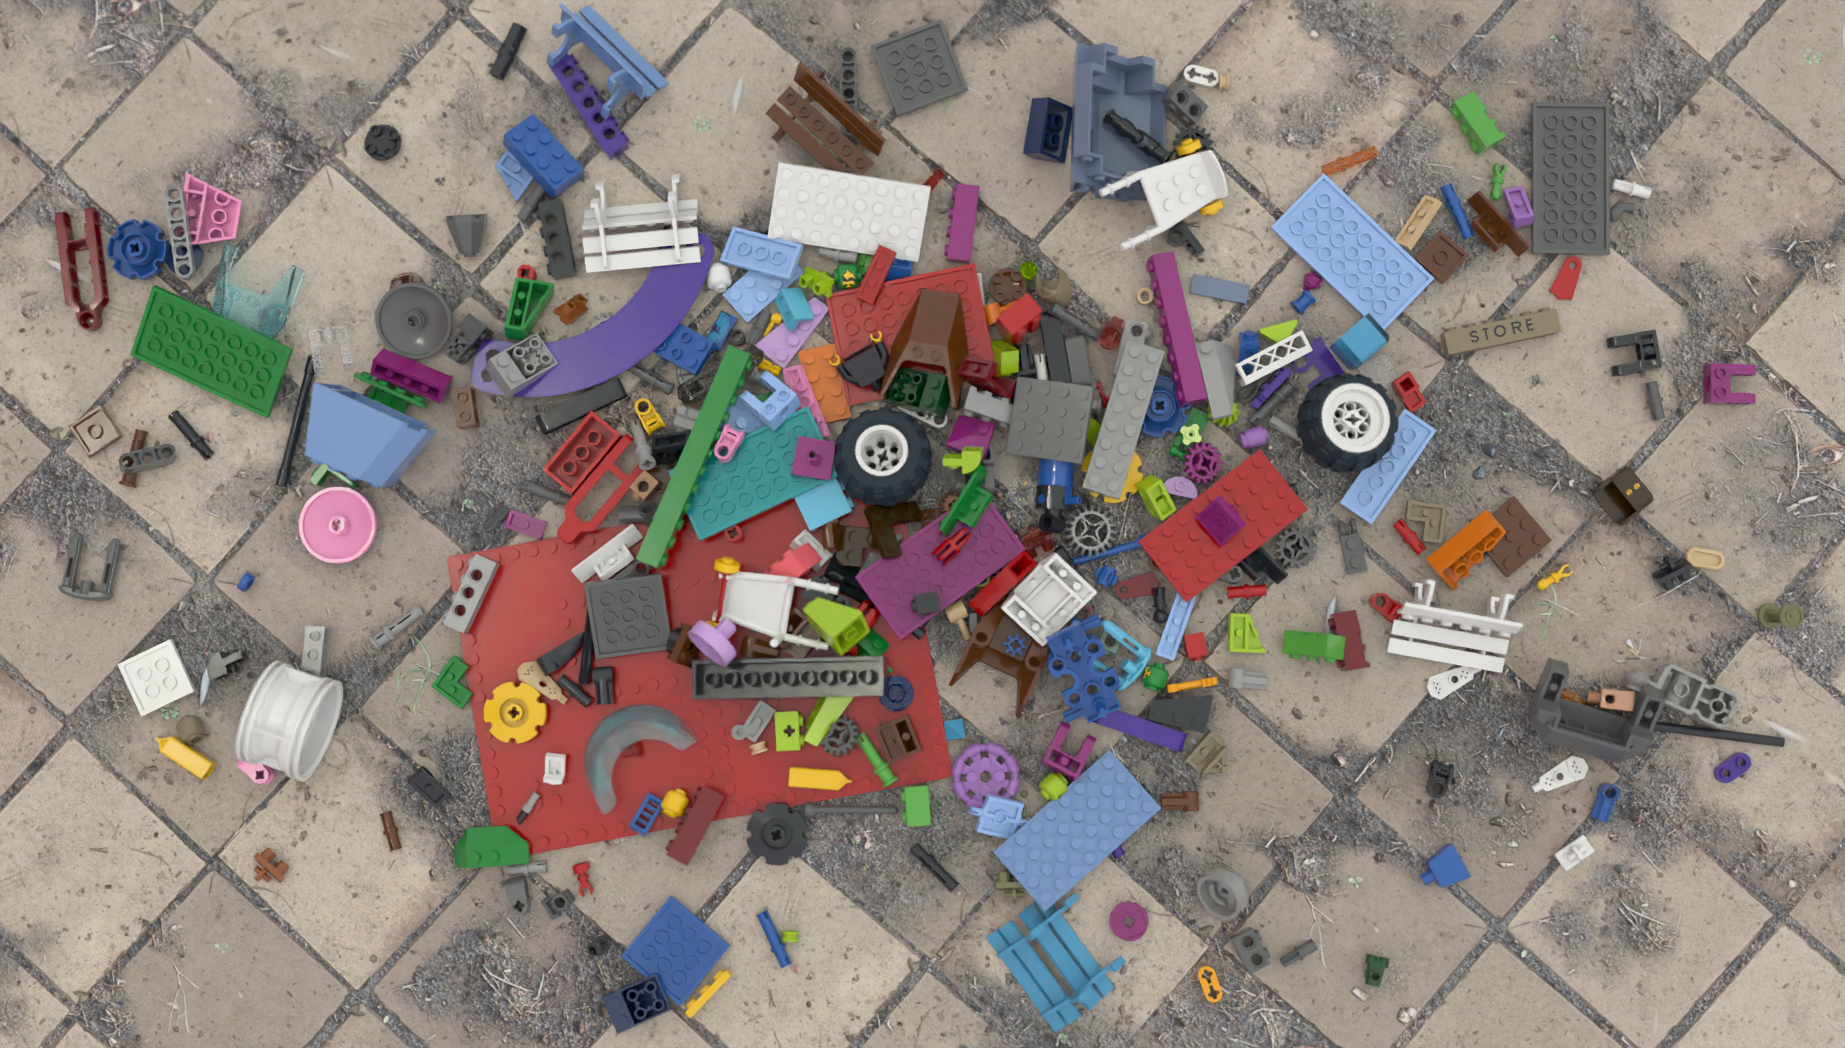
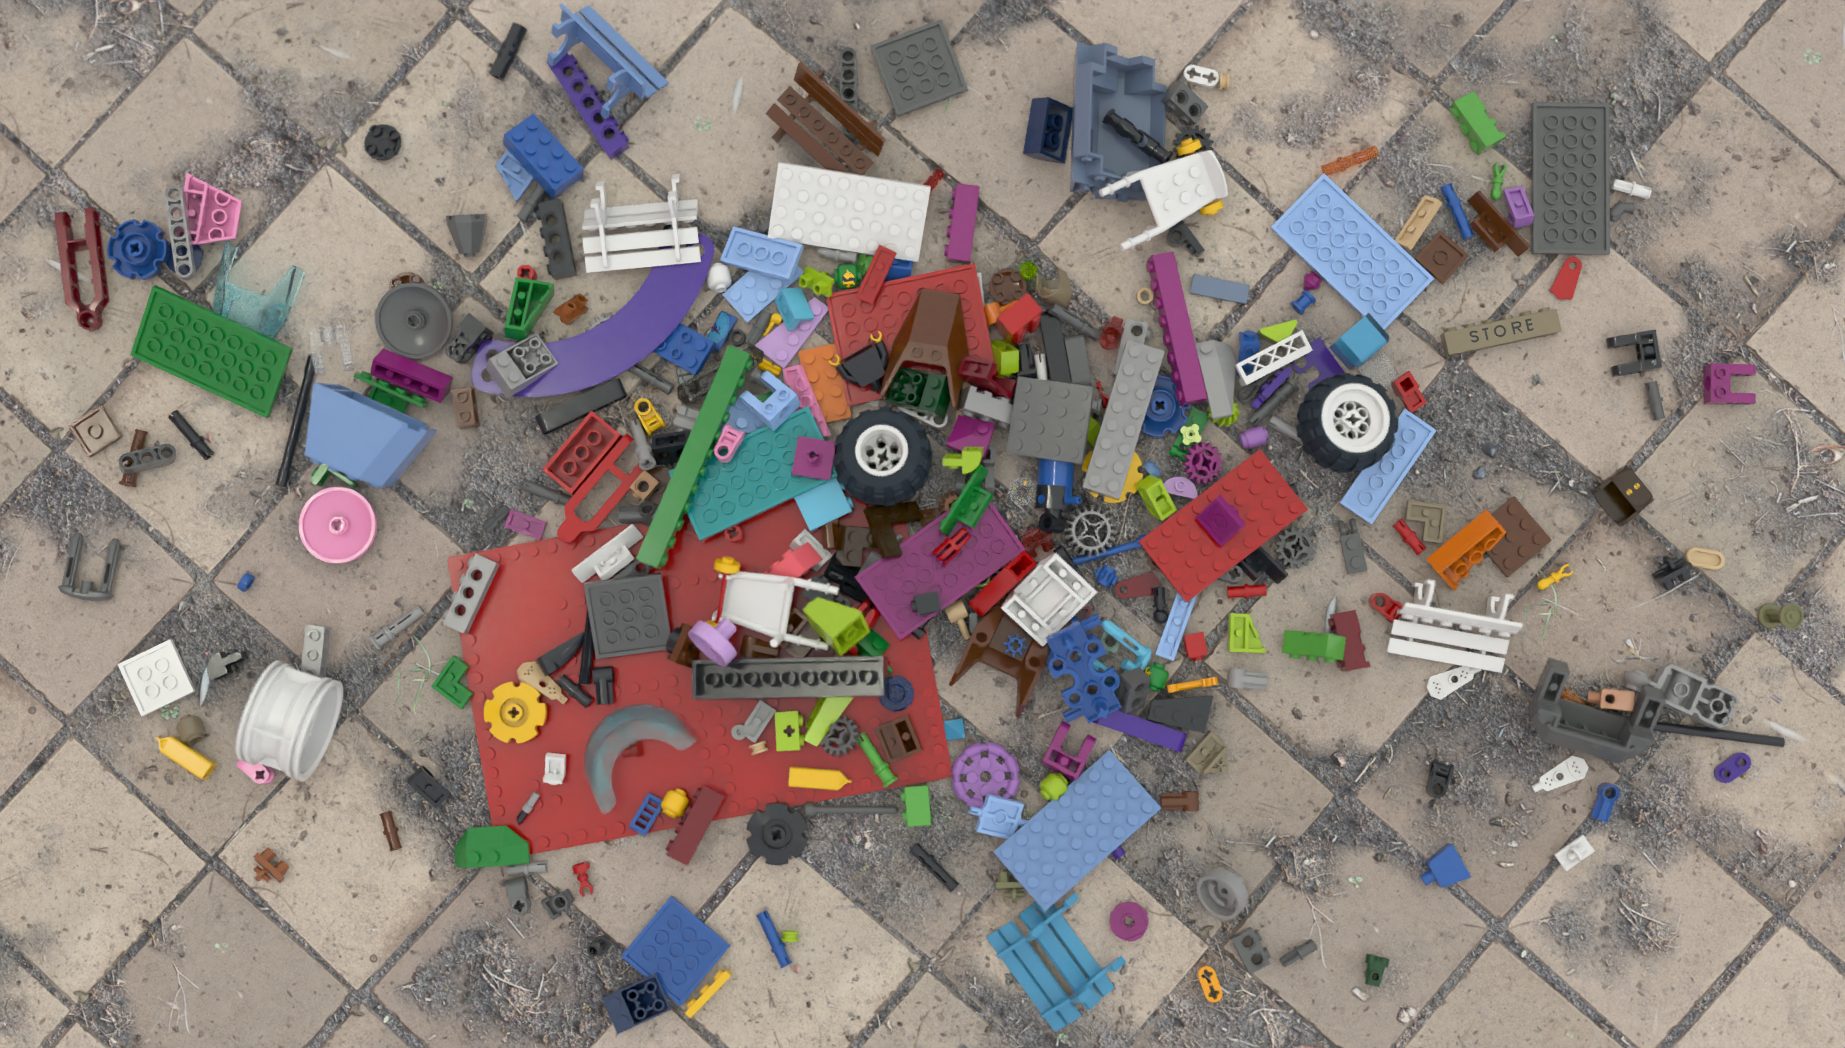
none -> dark grey brick [1116,667,1151,714]
none -> medium blue tile [1143,460,1161,477]

